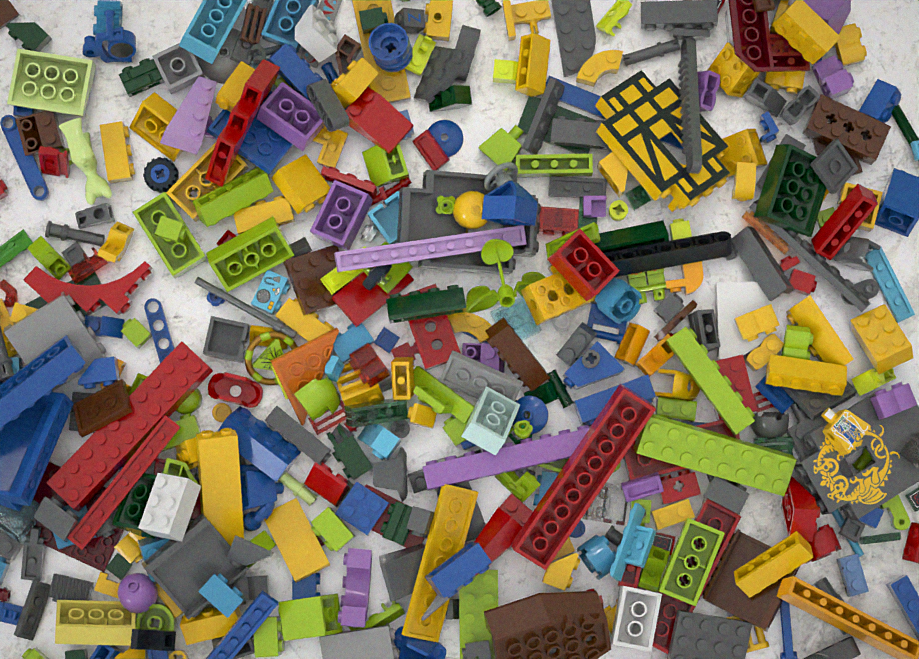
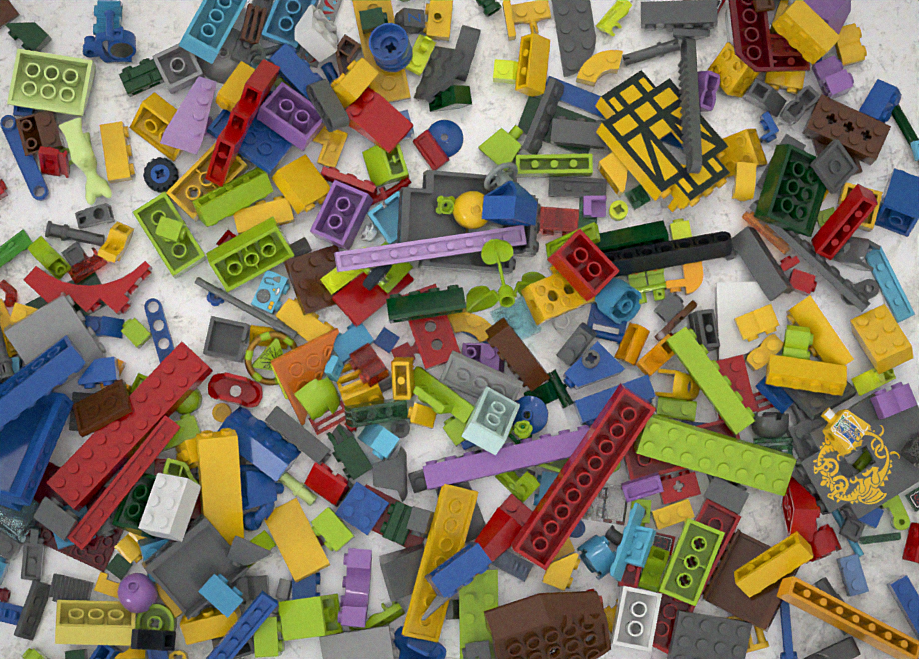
none -> light grey bar [271,578,292,615]
none -> sand blue plate [491,551,534,582]

